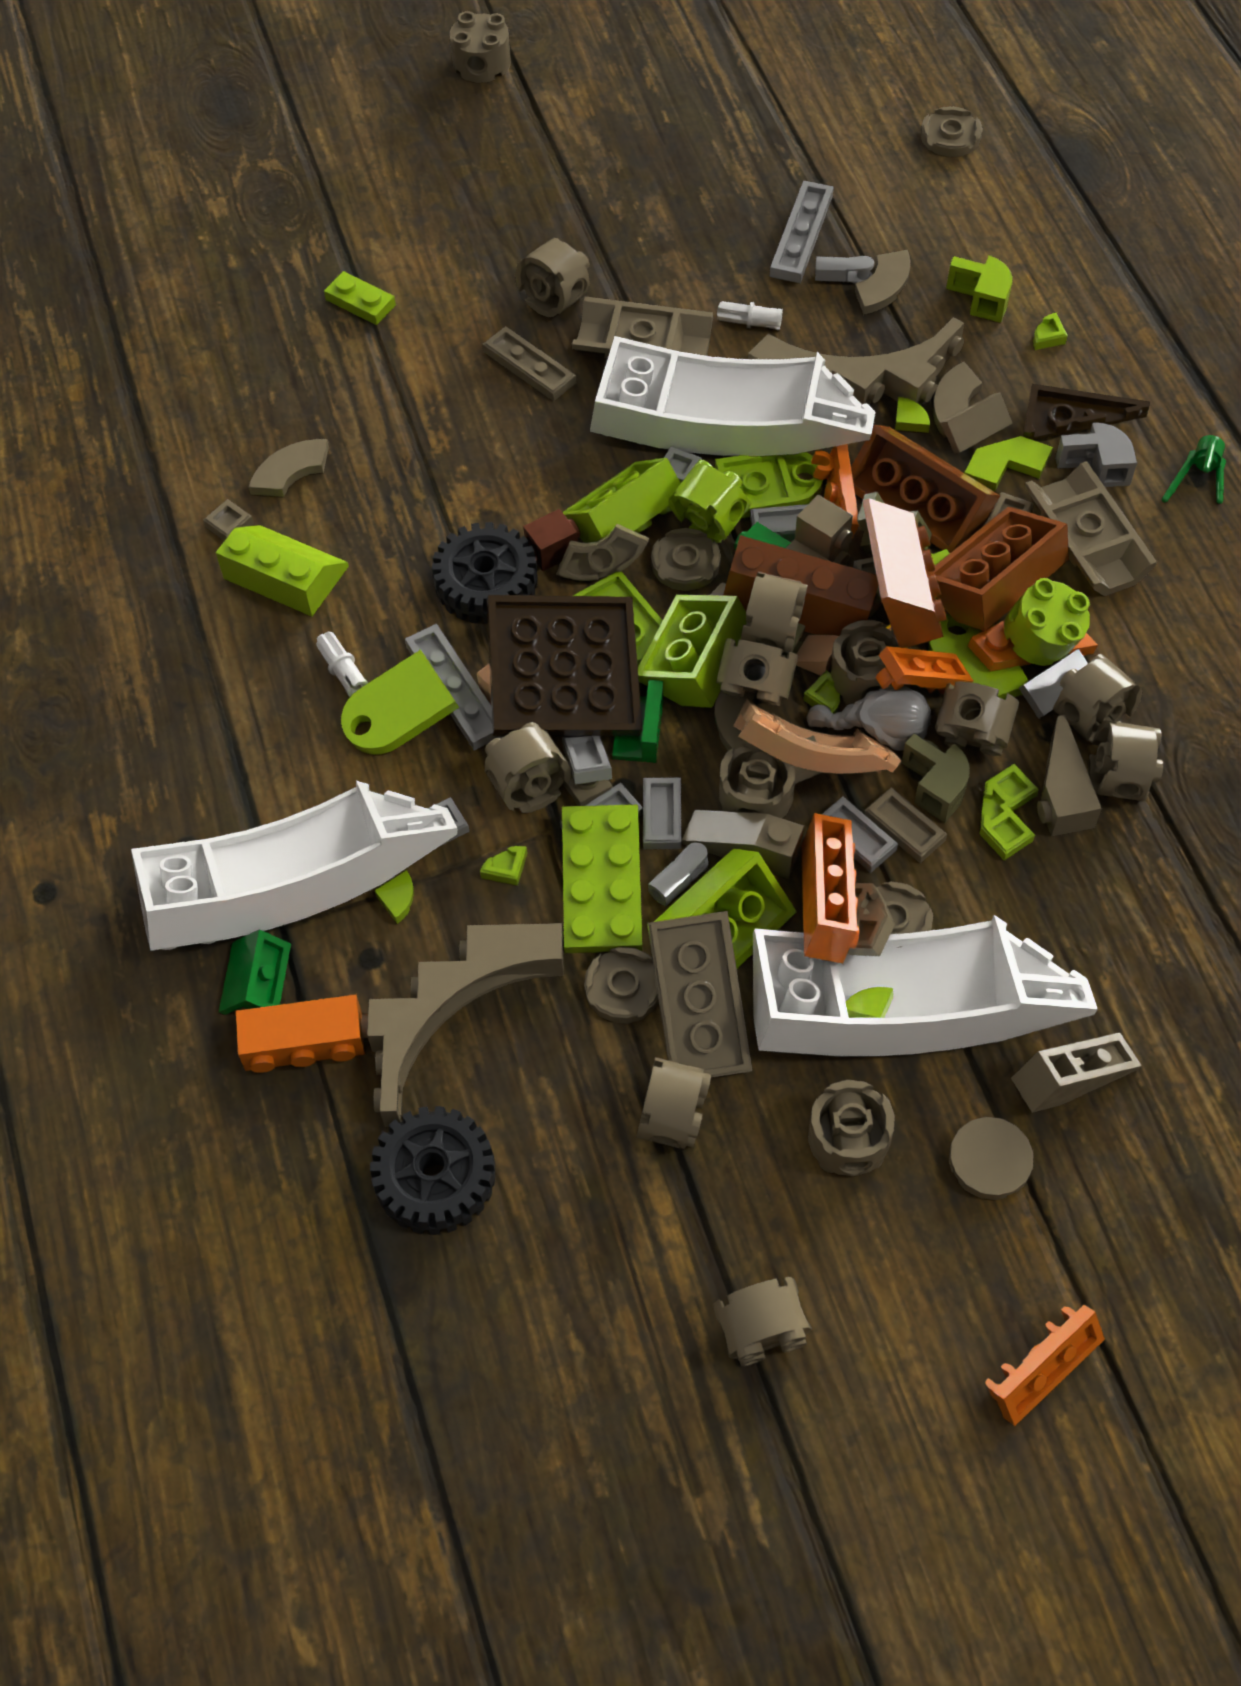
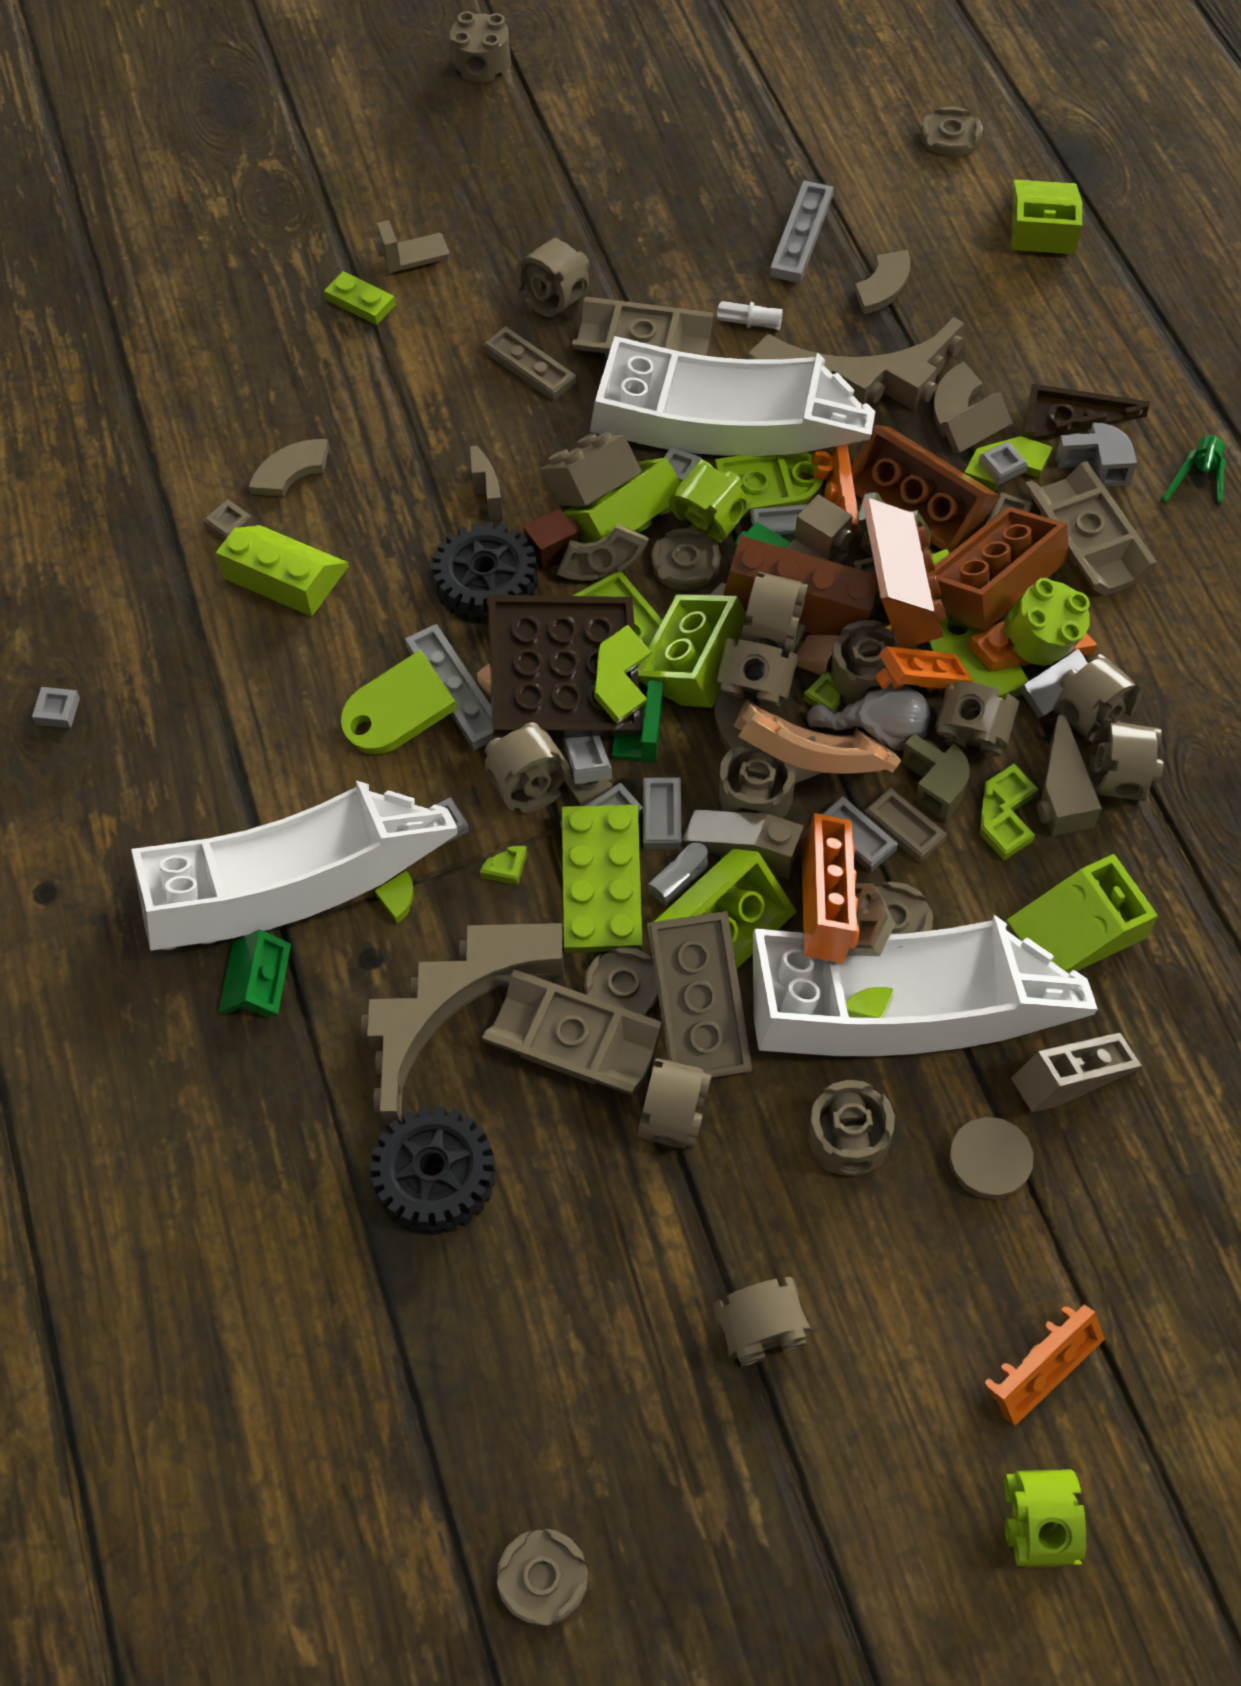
orange brick [236,994,365,1073] -> none
white axle [316,631,368,697] -> none
light grey bar [815,256,874,283] -> none
lime tile [895,397,930,433] -> none
lime brick [946,256,1012,323] -> none
lime tile [1033,313,1068,350] -> none
none -> light grey tile [32,687,80,728]
none -> dark tan bracket [374,220,450,273]
none -> dark tan slope [470,446,503,521]
none -> dark tan piece [482,969,662,1096]
none -> dark tan tile [497,1529,588,1627]
none -> dark tan brick [541,432,642,506]
none -> lime tile [594,625,651,724]
none -> light grey tile [978,441,1028,485]
none -> lime brick [1004,1469,1086,1568]
none -> lime slope [1006,854,1158,974]
none -> lime slope [1011,180,1082,254]

